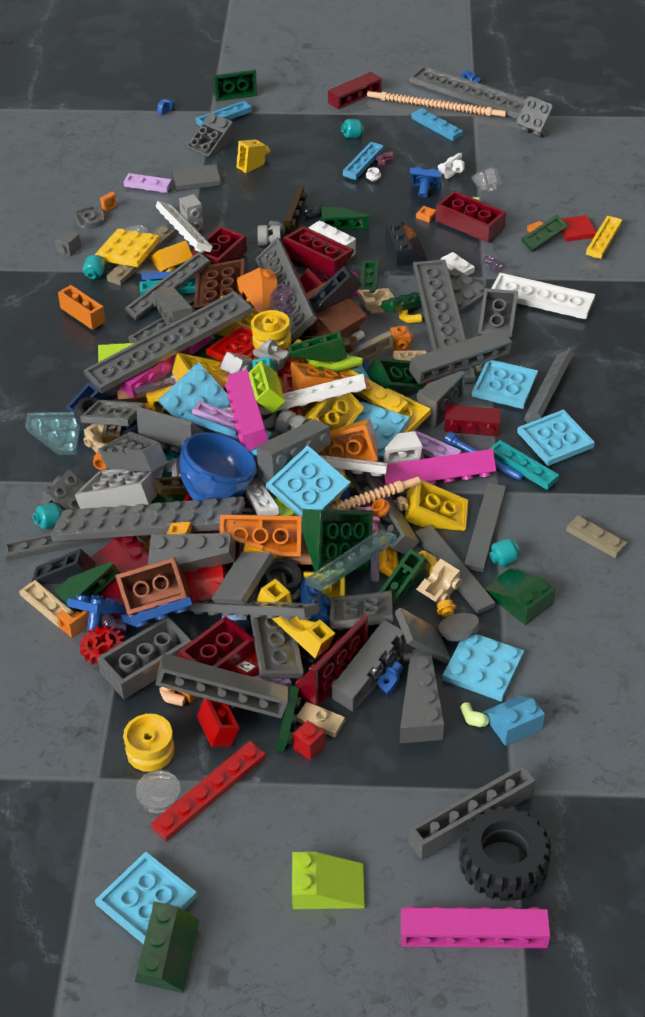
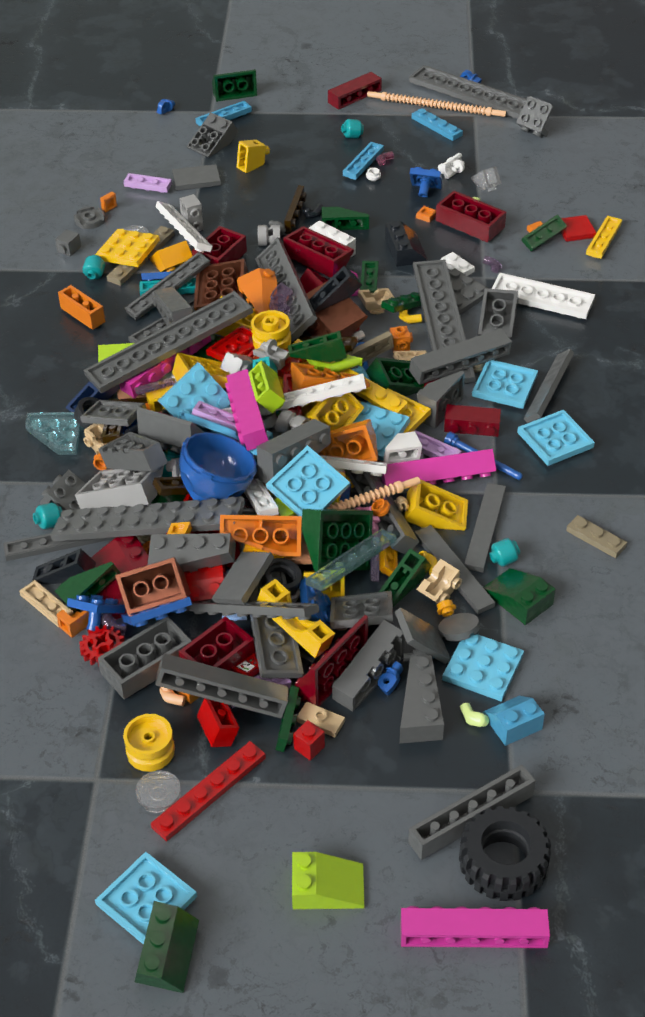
teal plate [489,440,559,490] -> none

